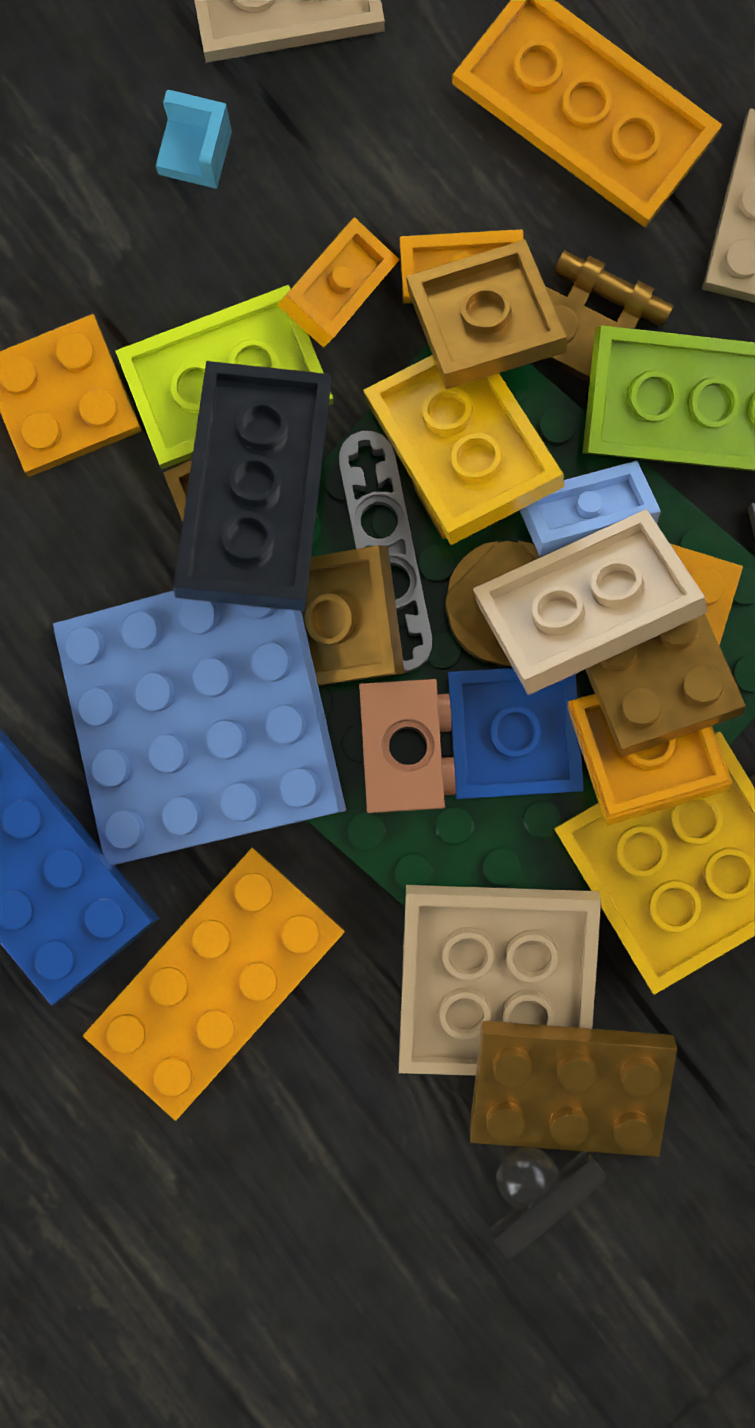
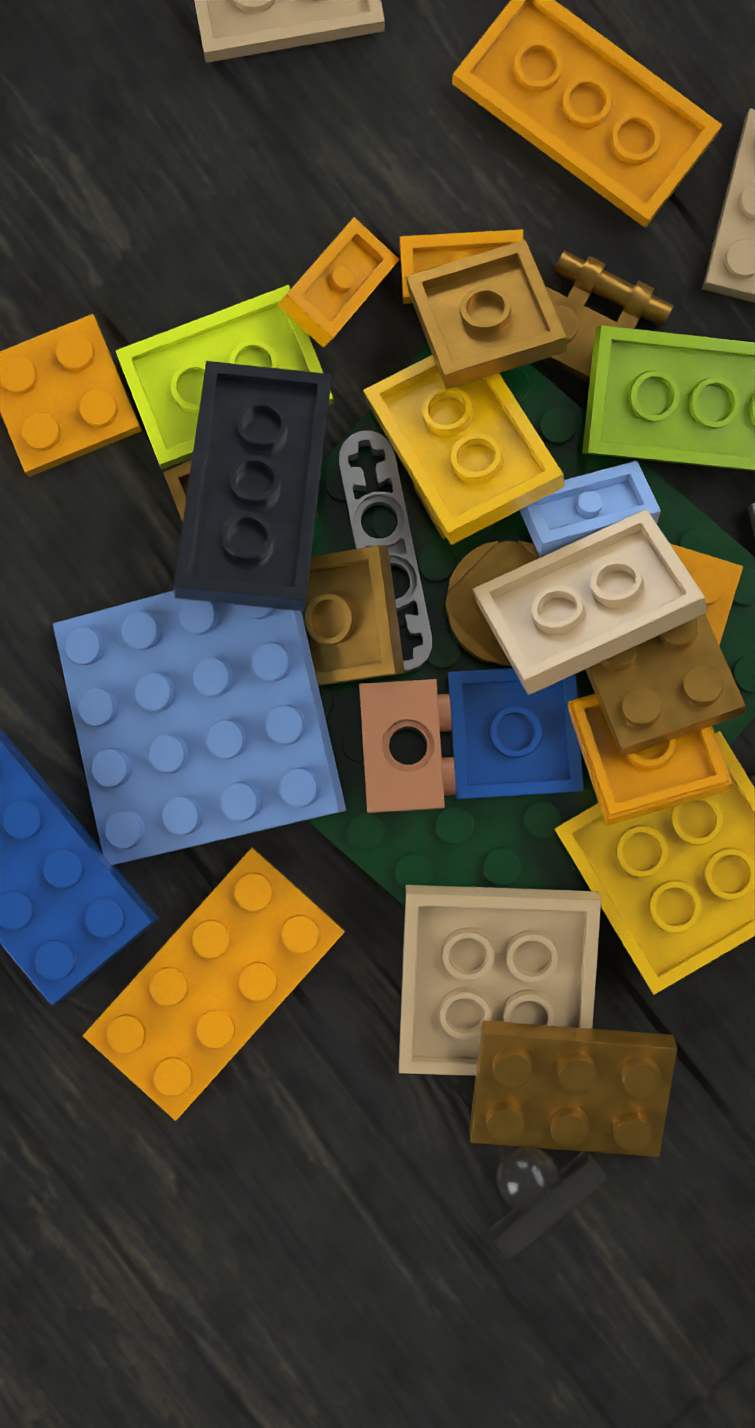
medium azure panel [156,90,232,189] -> none

